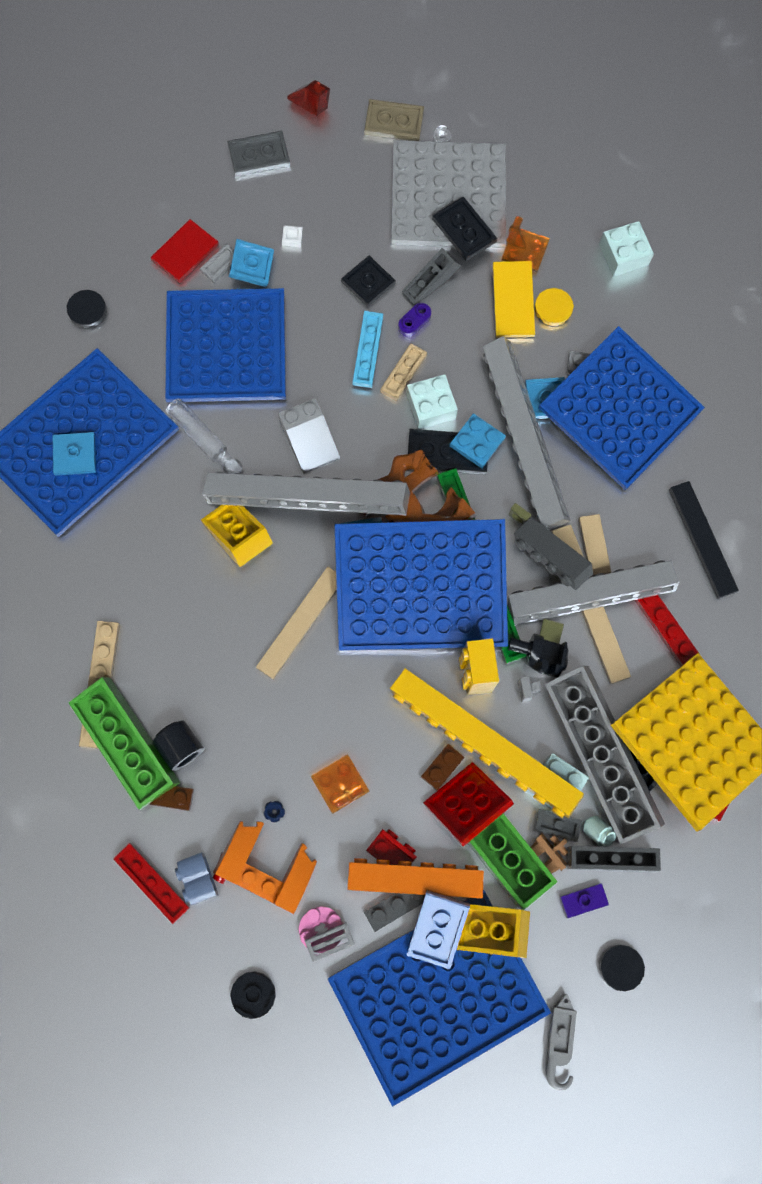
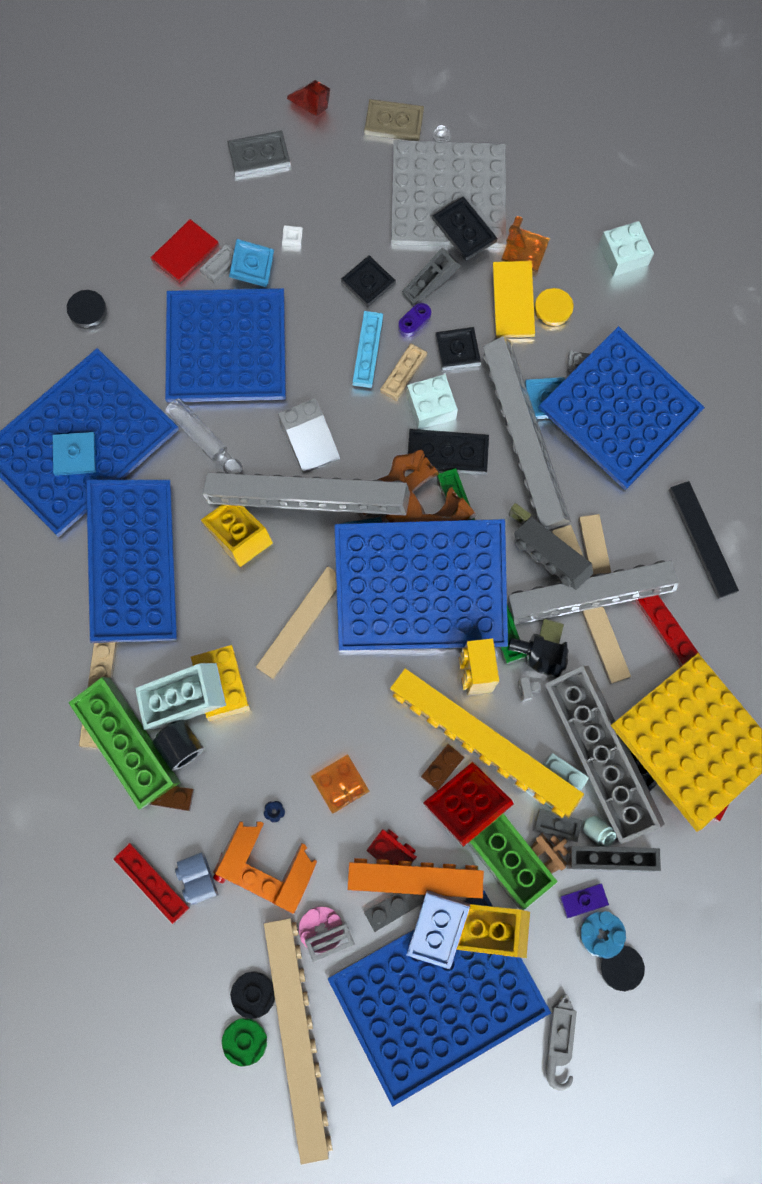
dark azure plate [450,413,506,469] -> none
none -> blue plate [86,480,177,643]
none -> light aqua brick [135,663,226,730]
none -> yellow brick [191,645,250,722]
none -> green tile [222,1018,267,1067]
none -> tan brick [264,918,333,1165]
none -> black tile [435,327,481,371]
none -> dark azure plate [581,911,626,959]

